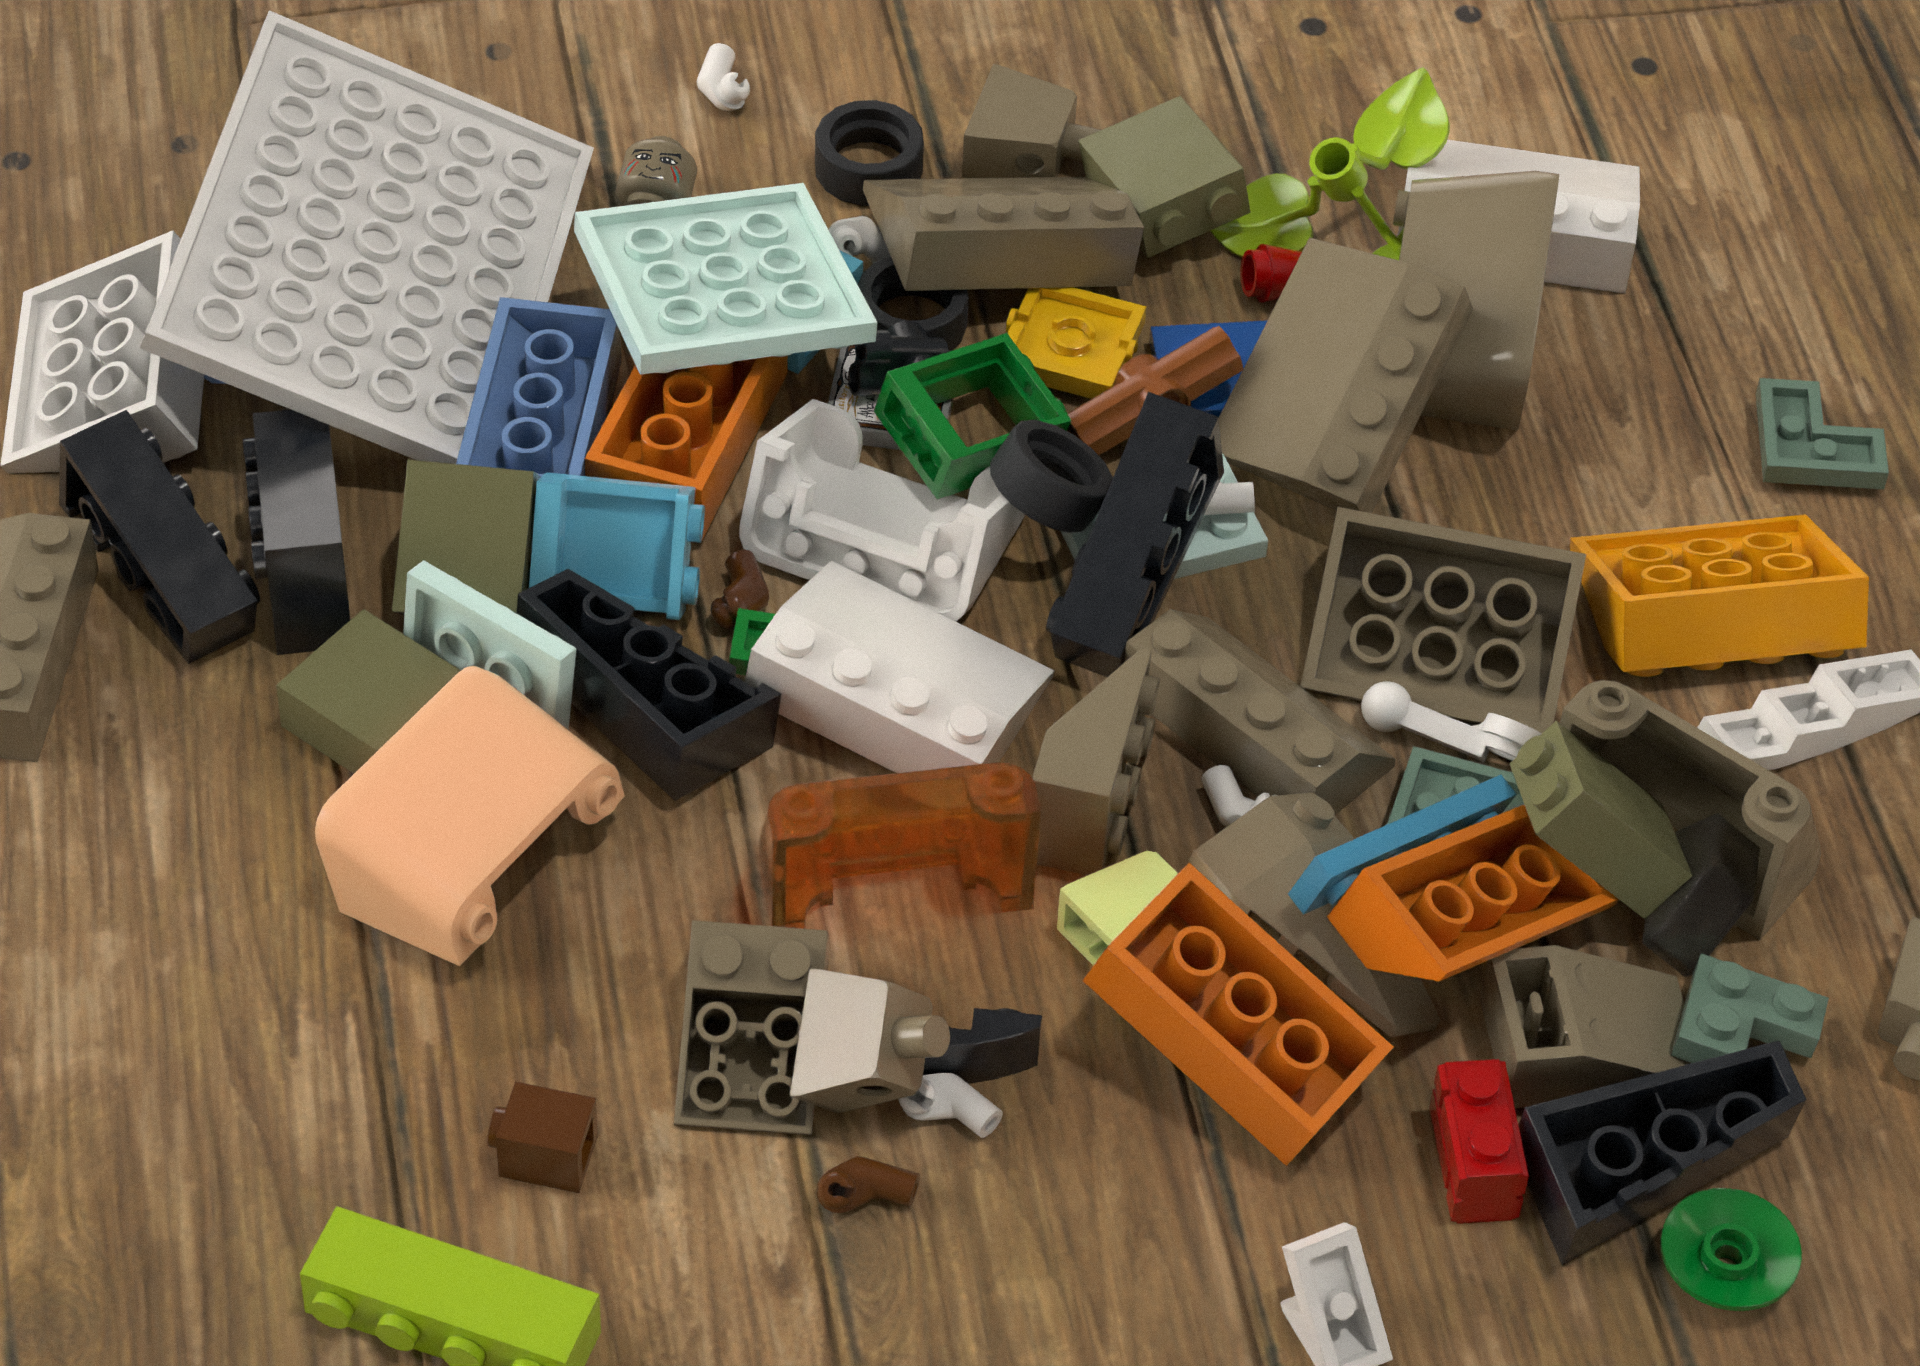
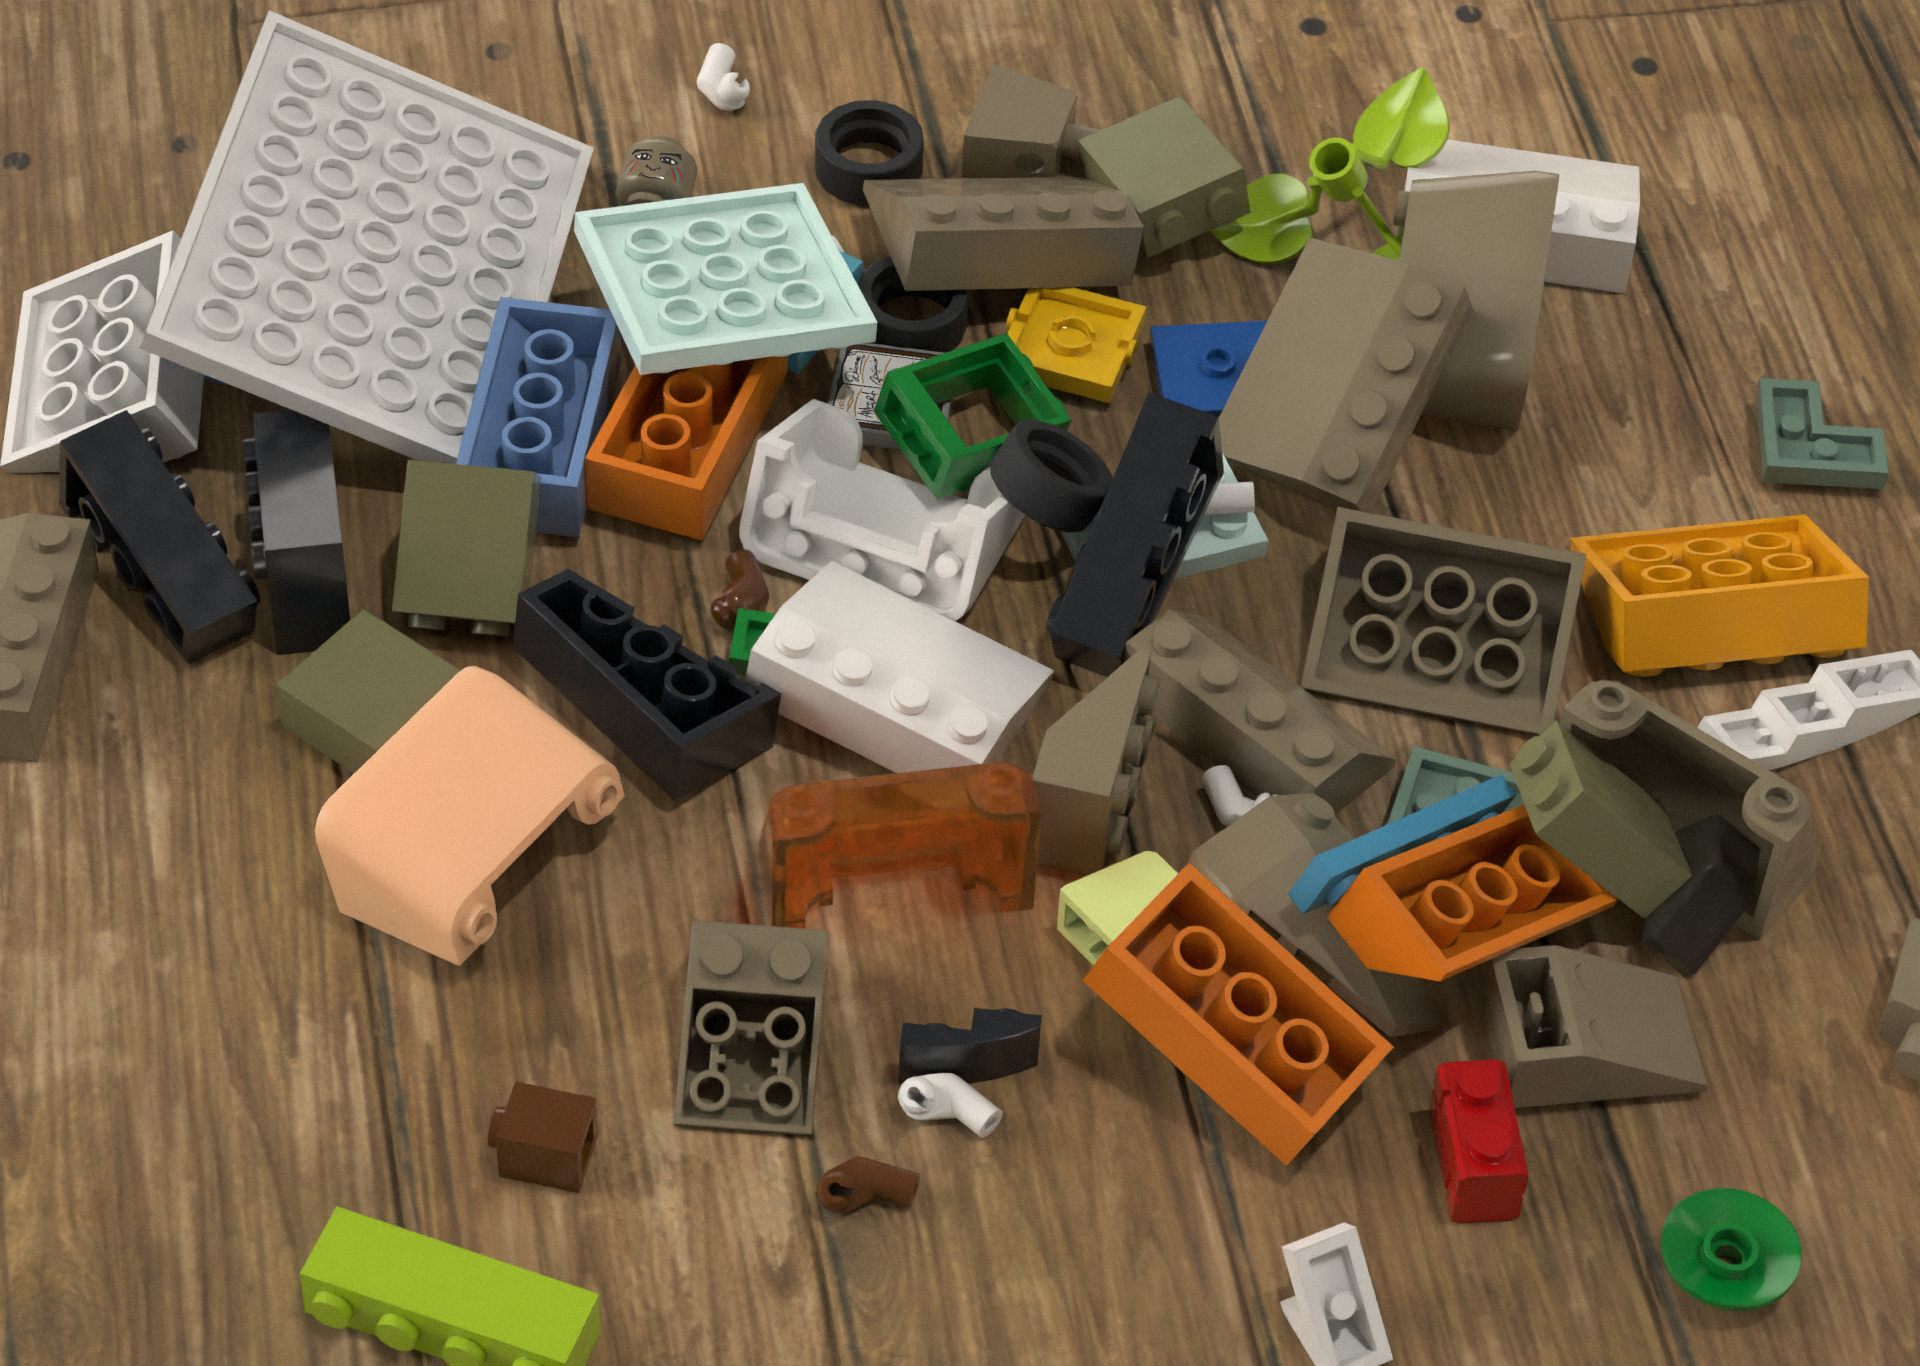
light aqua plate [403,560,576,730] -> none
medium azure panel [529,472,705,620] -> none
torso [790,969,950,1113] -> none
white arm [828,216,890,263] -> none
black plate [848,321,949,396] -> none
dark orange piece [1067,326,1244,456] -> none
red cone [1240,244,1302,303] -> none
white piece [1361,681,1542,762] -> none
black wedge [1518,1040,1807,1266] -> none
sand green plate [1671,953,1829,1063] -> none

